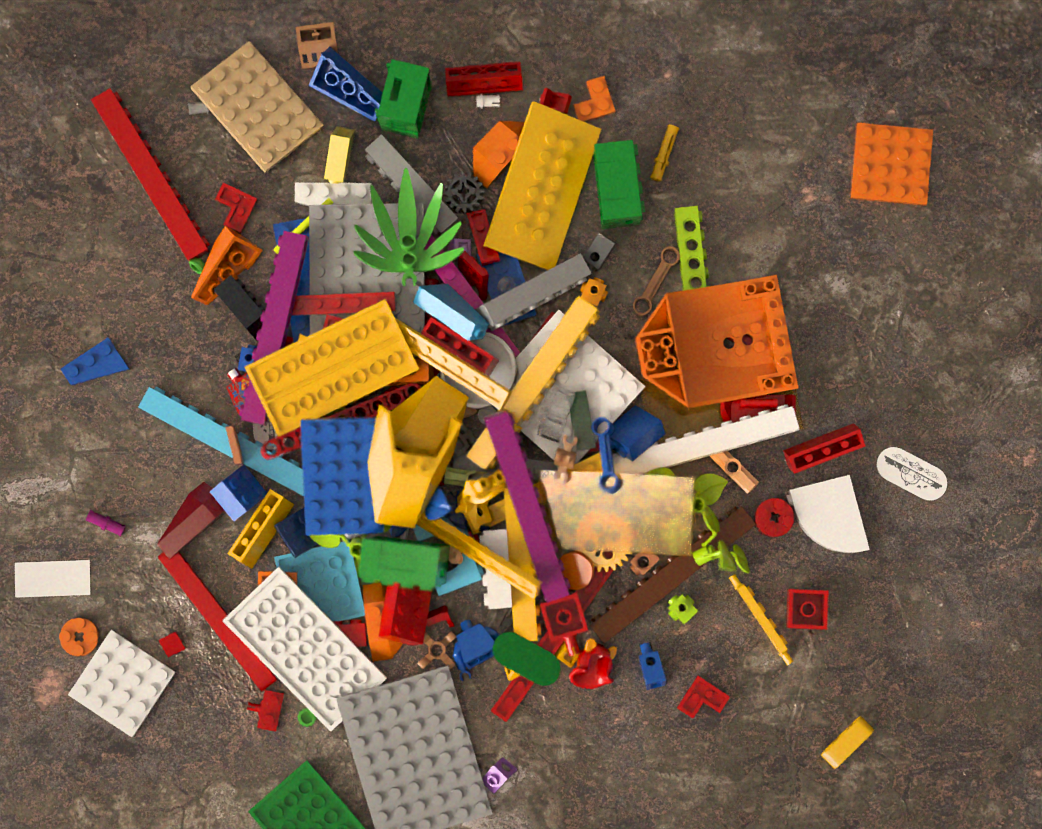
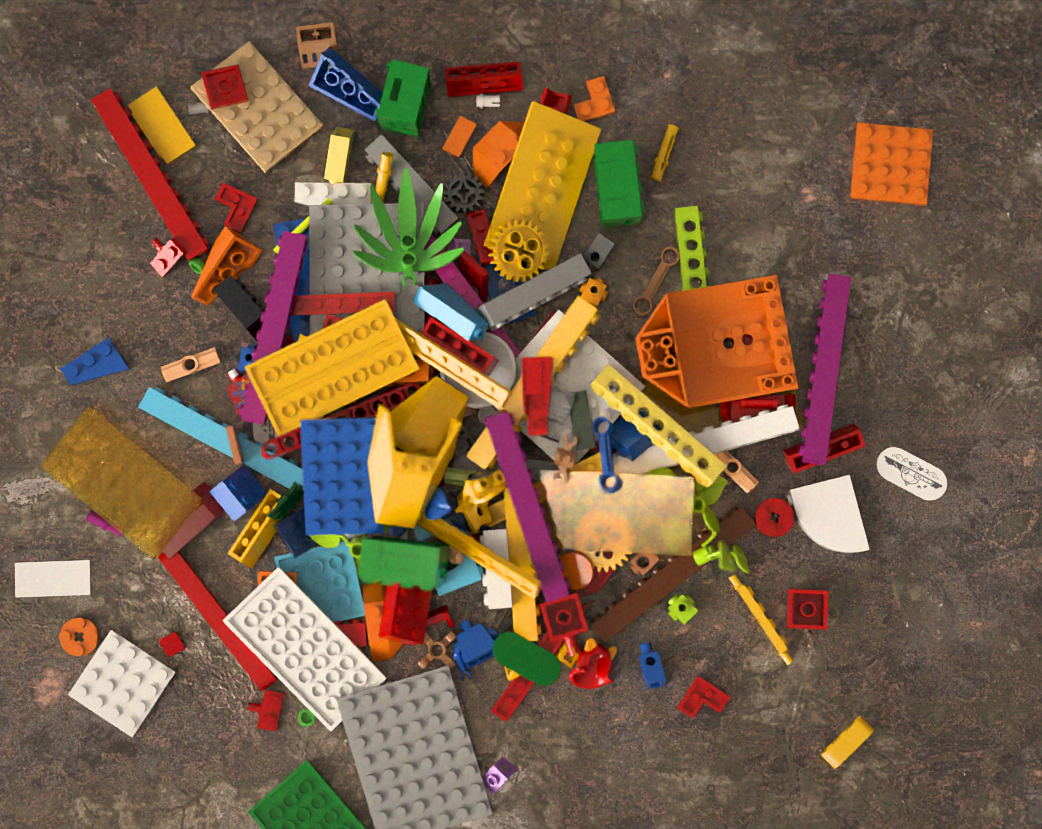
none -> clear yellow plate [39,406,203,560]
none -> yellow piece [128,87,196,165]
none -> plate [150,237,187,277]
none -> light nougat piece [161,347,221,383]
none -> red tile [201,64,248,110]
none -> dark green piece [267,481,304,521]
none -> yellow pin [375,151,394,204]
none -> orange tile [442,116,477,158]
none -> yellow gear [488,219,550,282]
none -> red piece [522,357,553,436]
none -> clear smoke tile [579,592,599,606]
none -> light yellow brick [590,364,726,488]
none -> magenta brick [799,274,851,465]

